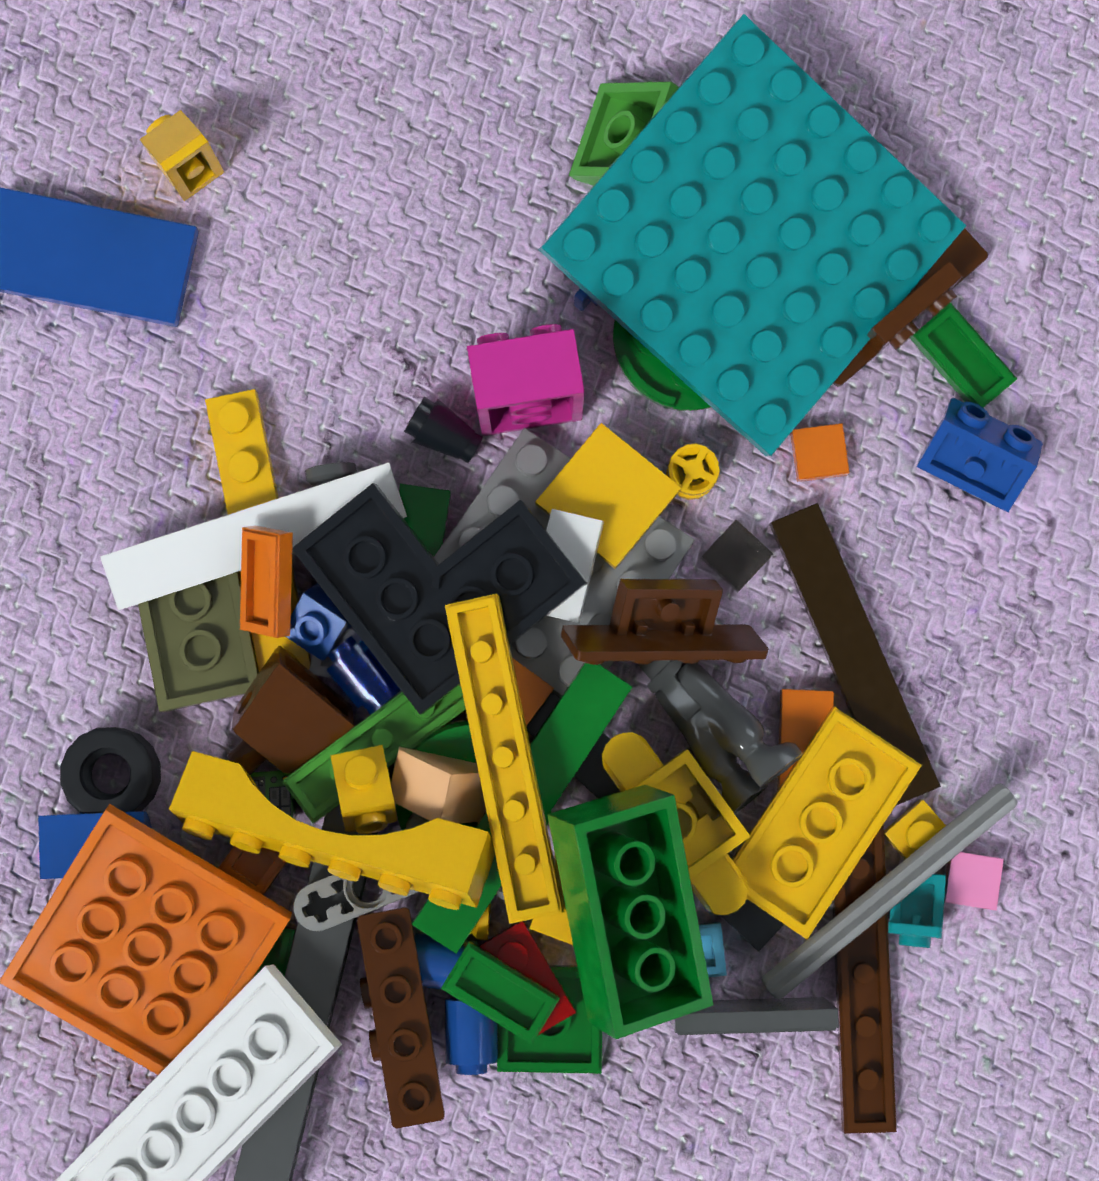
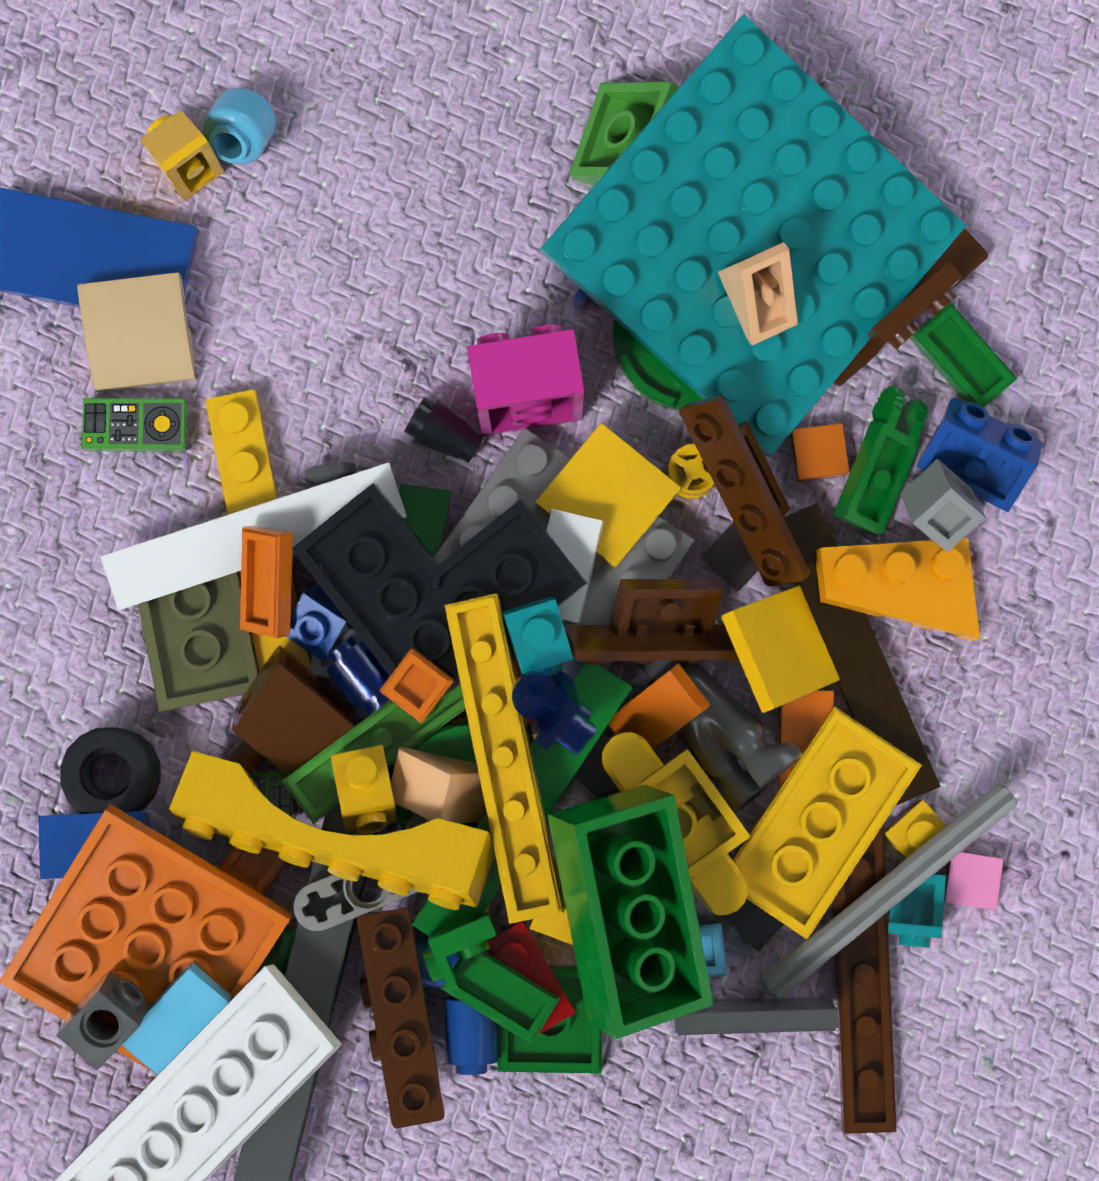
none -> dark grey brick [56,971,150,1070]
none -> tan slope [77,272,197,392]
none -> tile [82,398,188,452]
none -> medium azure tile [122,962,232,1075]
none -> medium azure head [202,88,276,164]
none -> orange tile [379,648,456,723]
none -> green bracket [422,911,497,991]
none -> teal bracket [502,596,574,678]
none -> clear blue hips [511,670,597,755]
none -> orange tile [608,663,711,749]
none -> reddish brown bracket [679,395,810,586]
none -> light nougat slope [718,242,798,346]
none -> yellow tile [721,585,840,713]
none -> light orange wing [815,538,980,642]
none -> green hinge [833,385,928,536]
none -> light grey brick [900,459,986,552]

